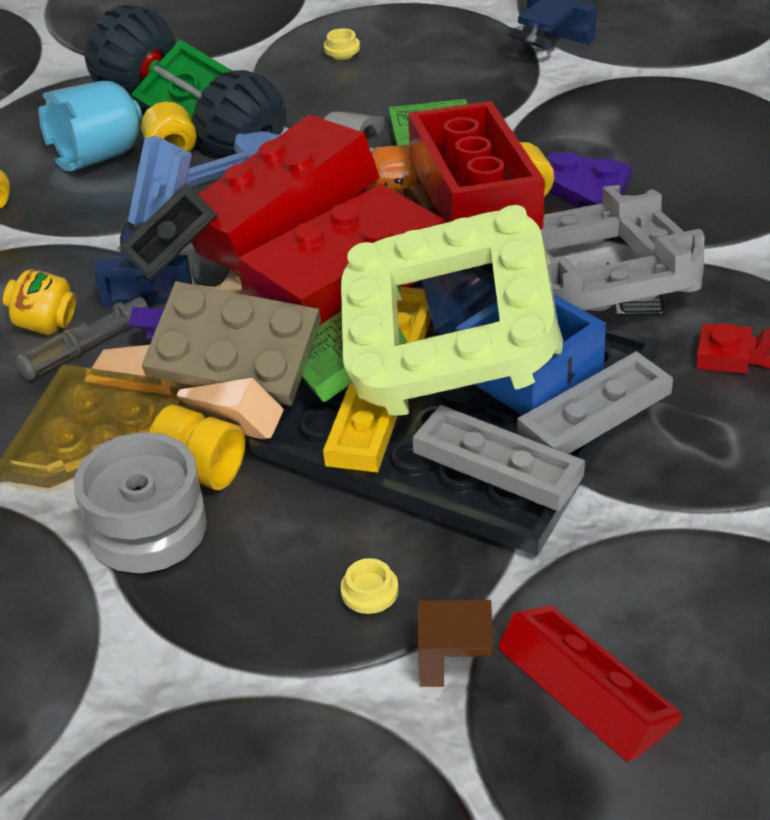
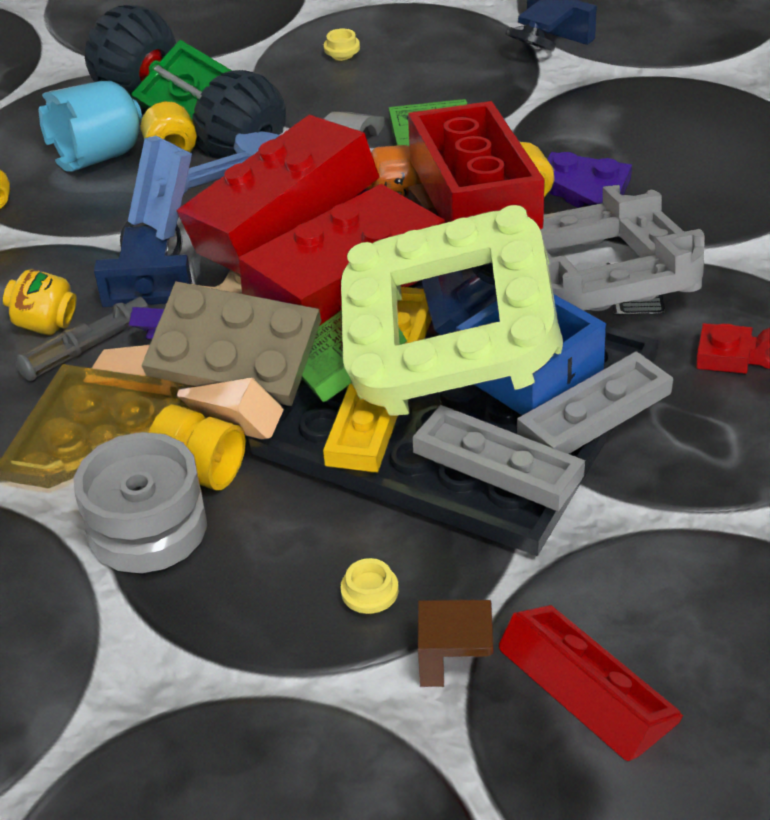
pearl dark grey slope [118,183,218,281] -> none

